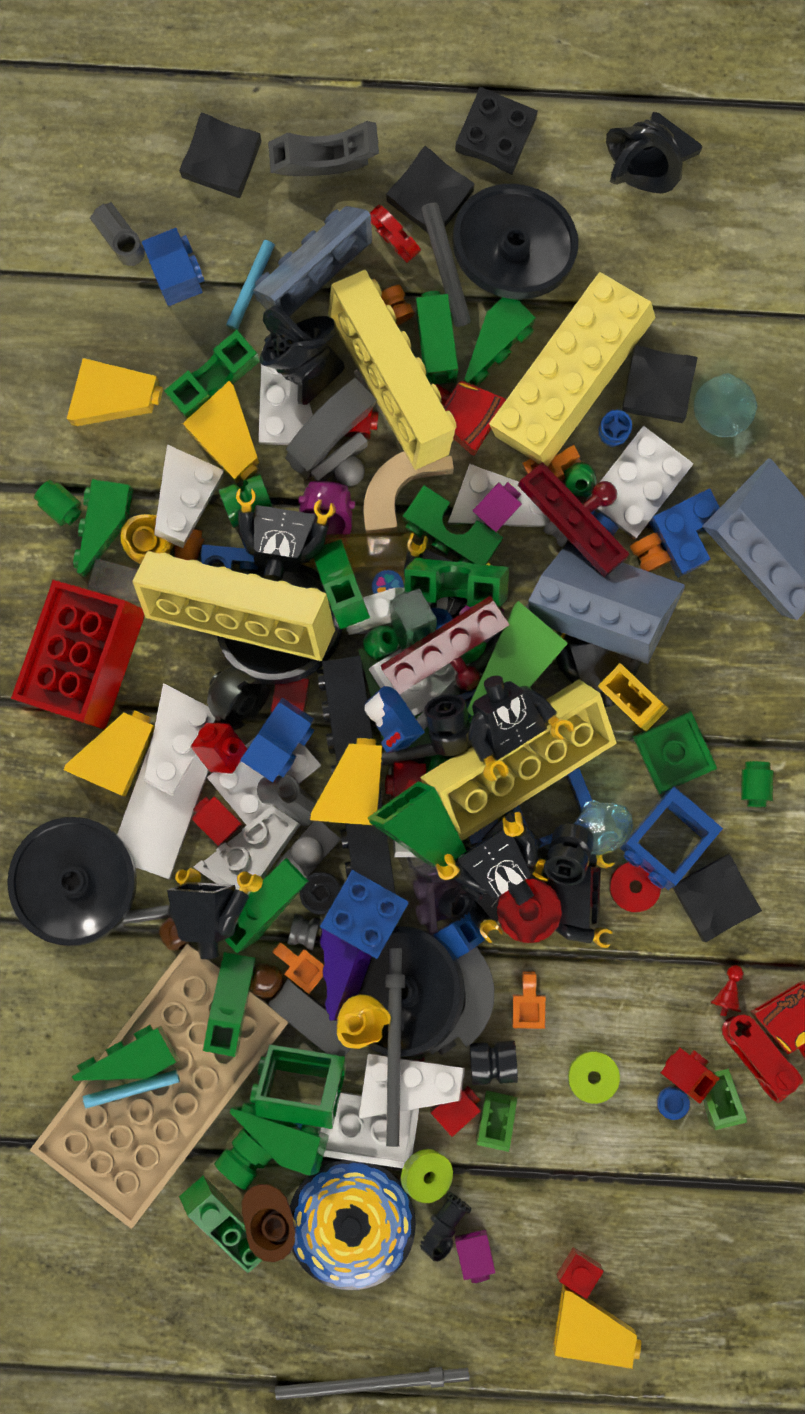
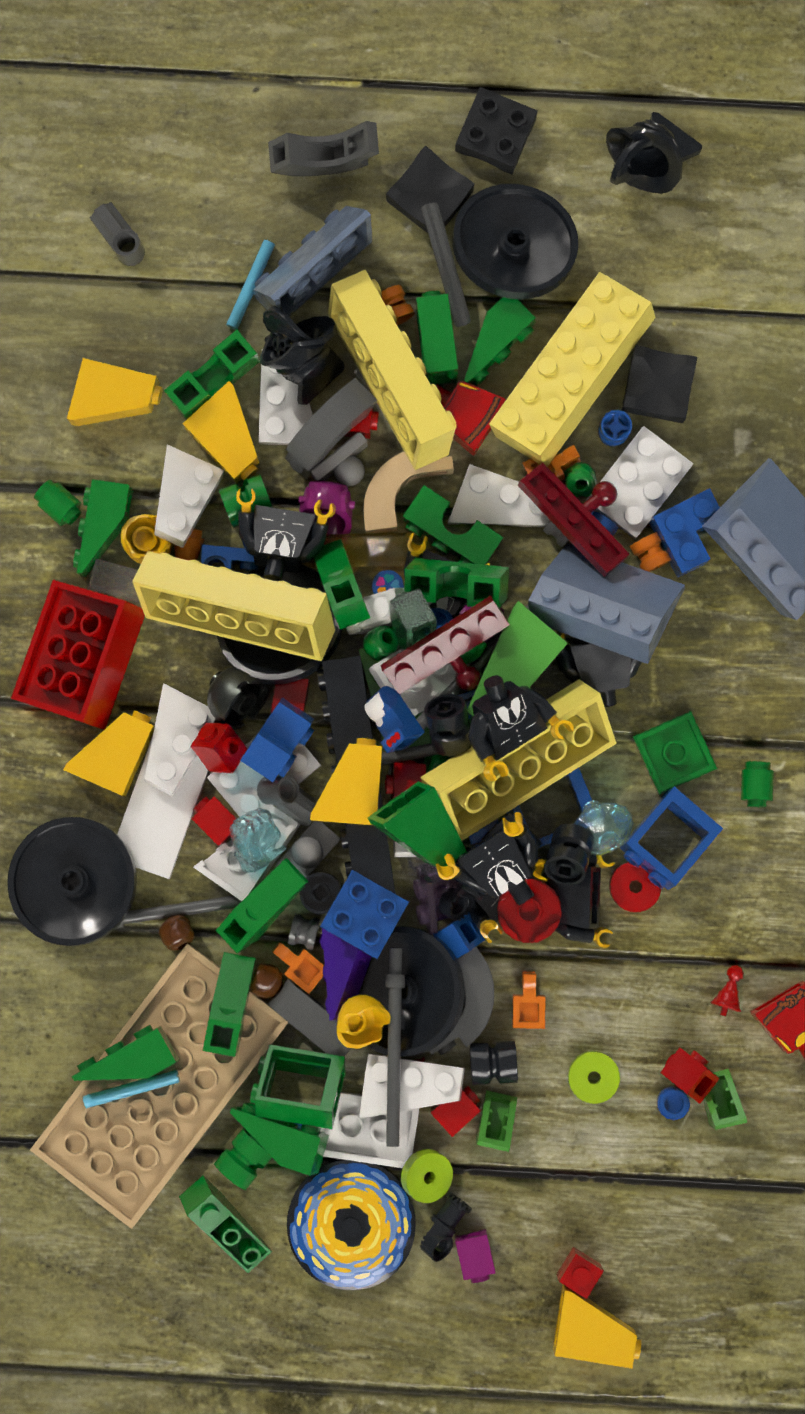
blue brick [141,228,205,307] -> none
black torso [167,868,263,959] -> none
black brick [179,112,262,198] -> none
reddish brown piece [242,1184,297,1262] -> none
dark grey bar [275,1367,470,1400] -> none
red plate [370,204,421,263] -> none
magenta brick [472,482,522,532] -> none
yellow slope [598,663,669,732] -> none
black brick [673,854,762,942] -> none
clear light blue dish [693,373,757,437] -> none
red piece [721,1014,804,1104] -> none
none -> clear light blue hair [229,808,287,873]

